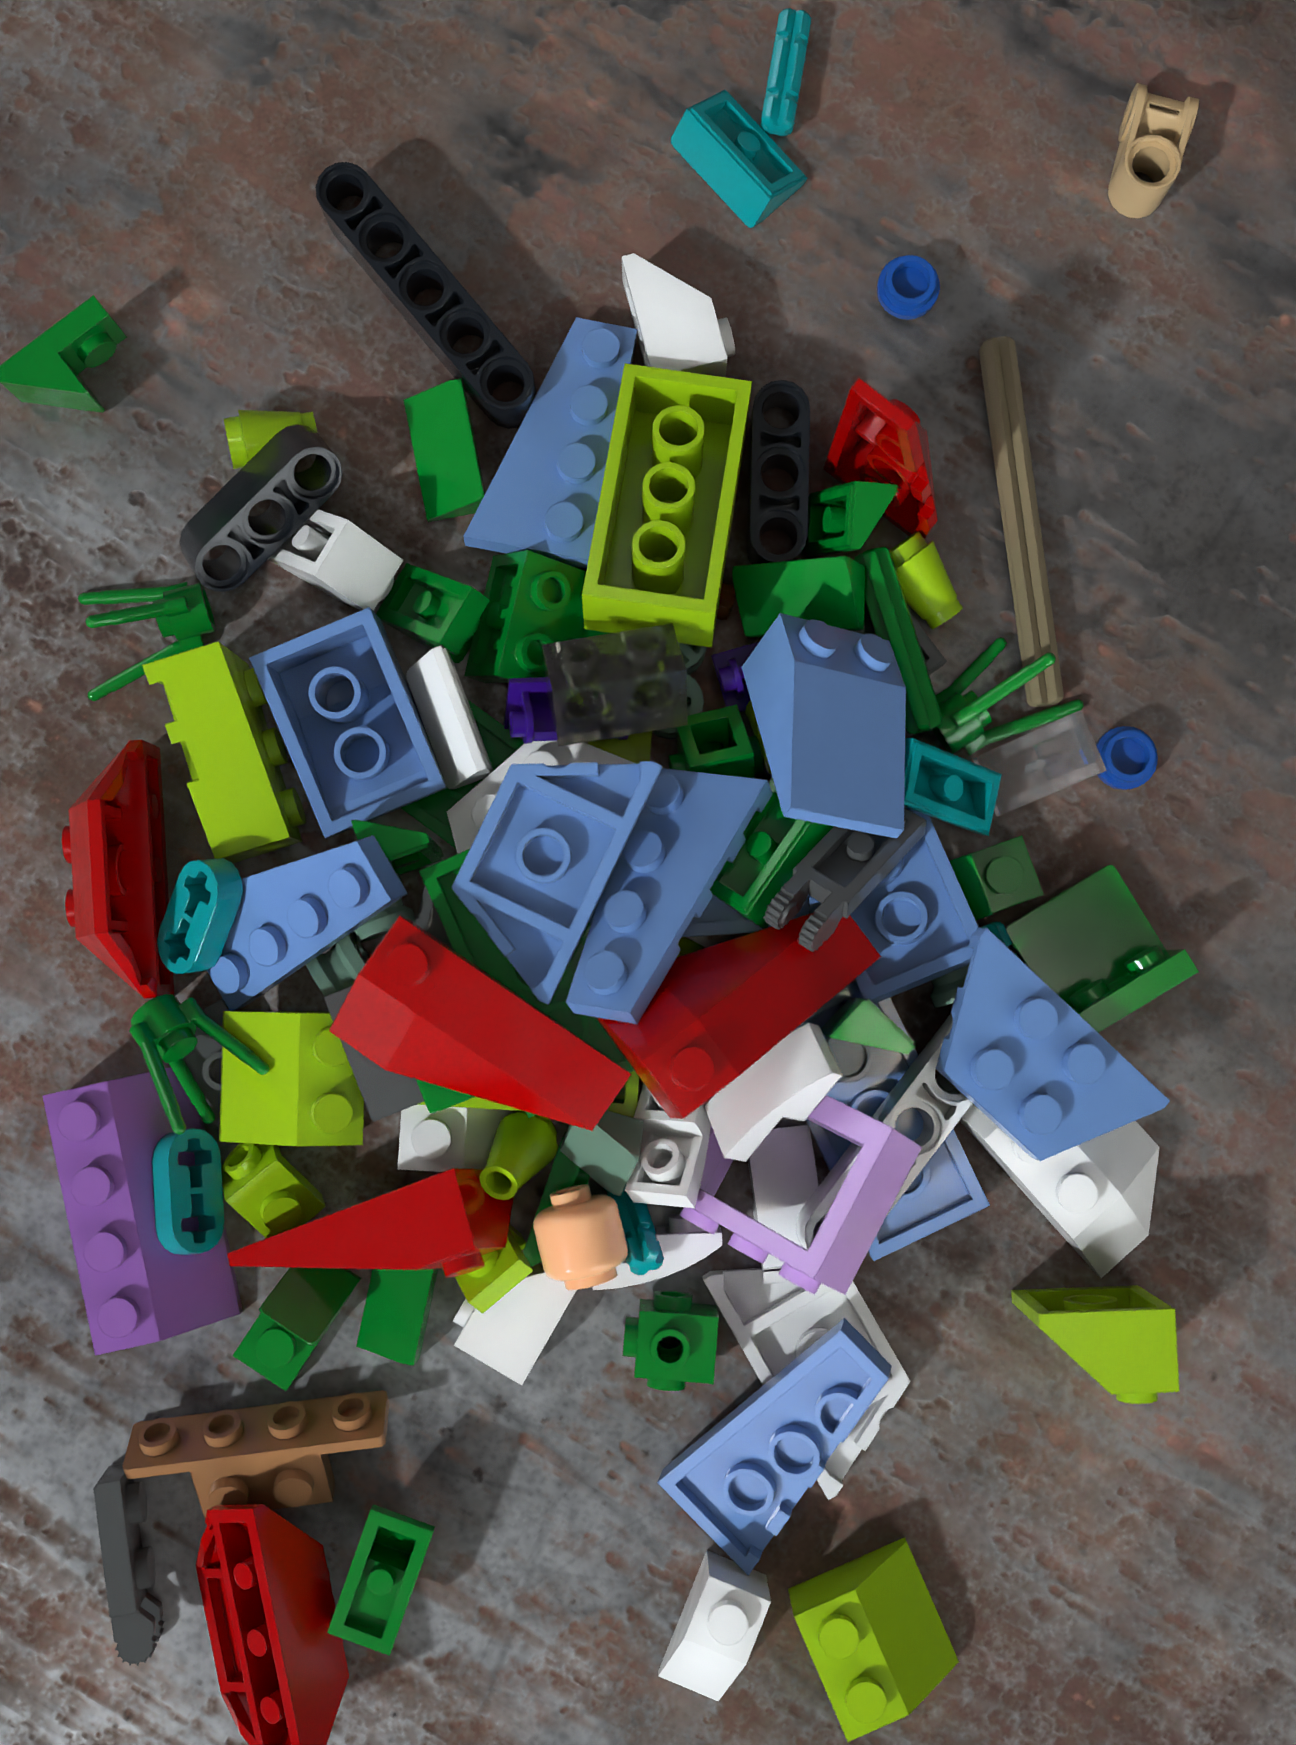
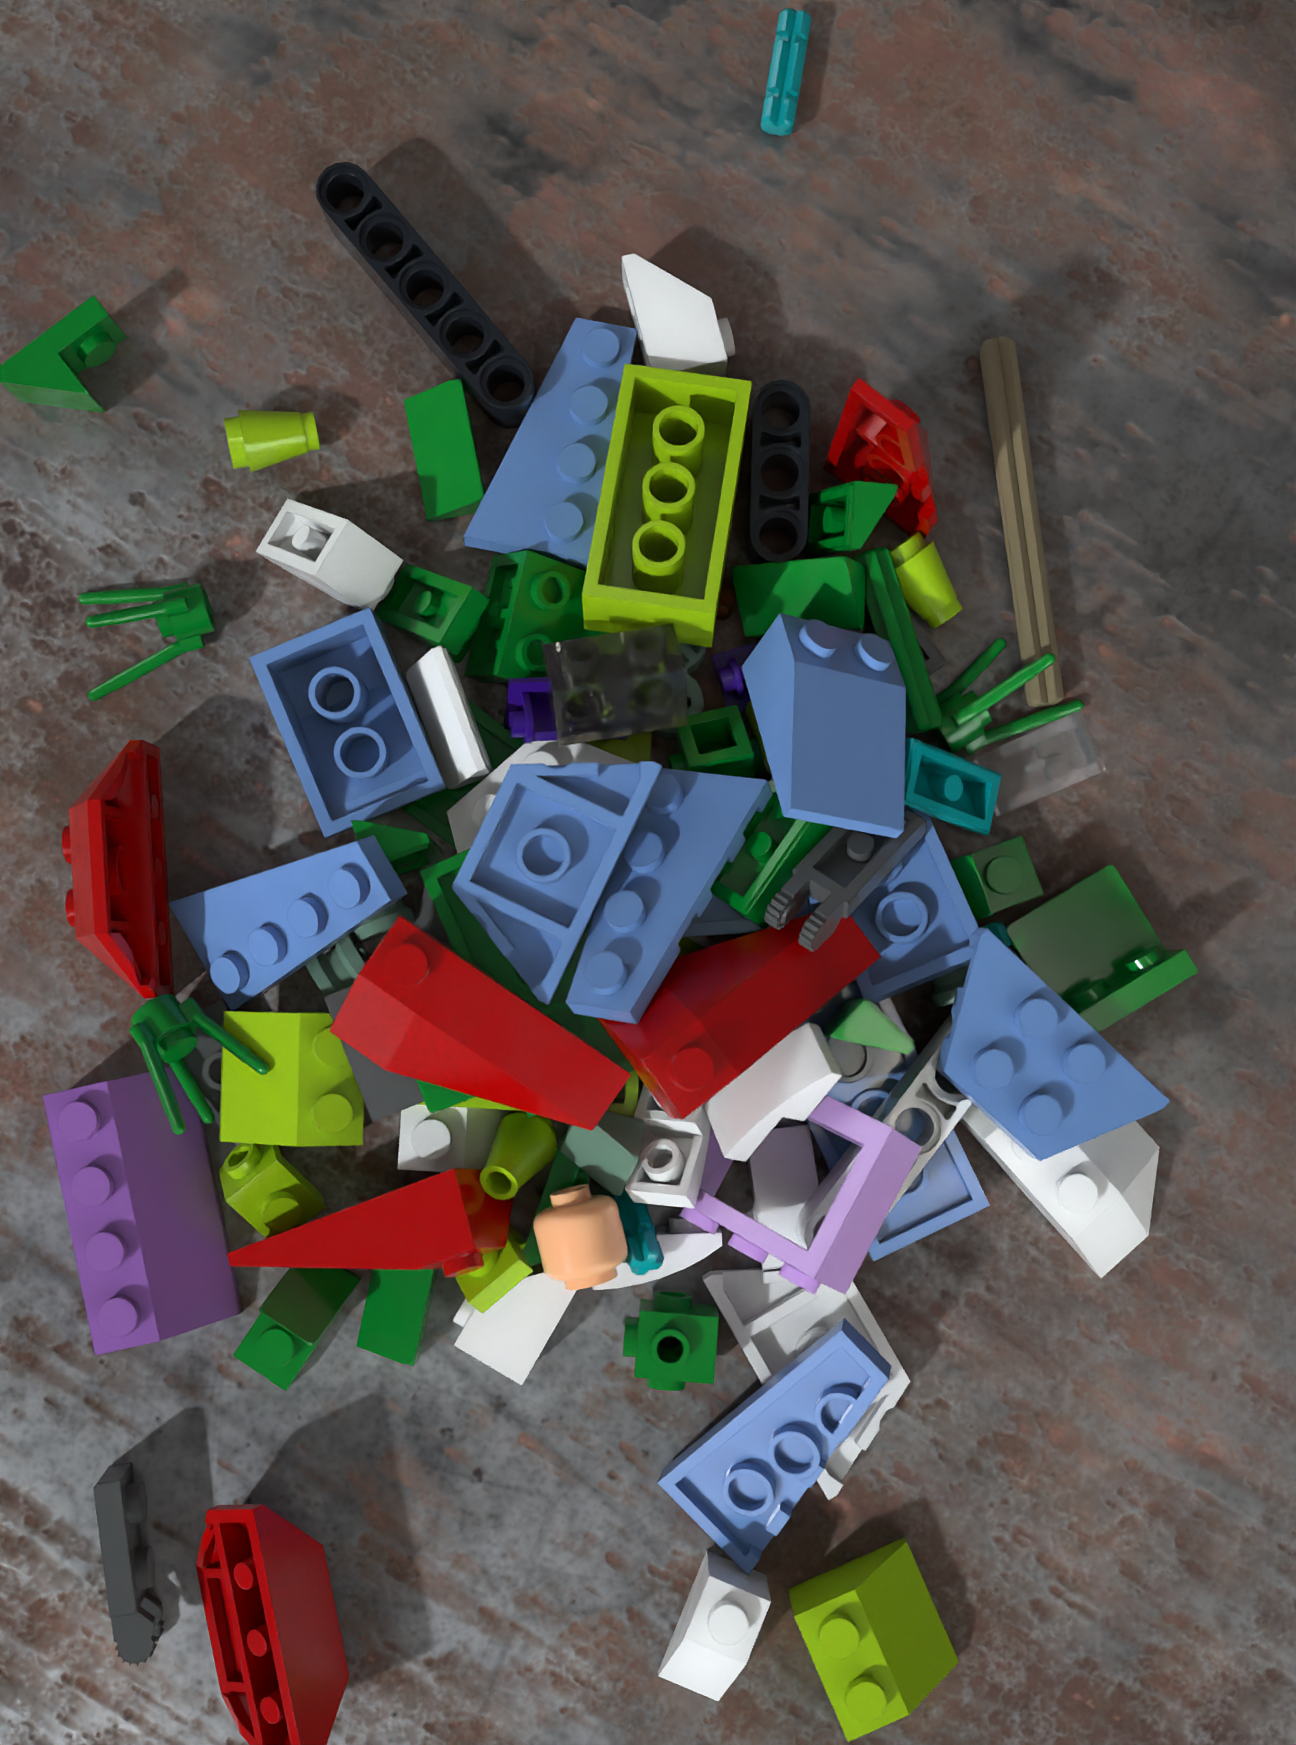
medium nougat bracket [123,1390,389,1518] -> none
lime wedge [142,641,306,863] -> none
teal beam [152,1128,225,1255] -> none
teal beam [157,858,243,974] -> none
black beam [179,425,343,592] -> none
green slope [327,1504,435,1656] -> none
teal slope [671,90,808,228] -> none
blue plate [877,255,940,320] -> none
lime slope [1011,1285,1179,1404] -> none
blue plate [1092,726,1158,790] -> none
tan piece [1108,83,1199,218] -> none

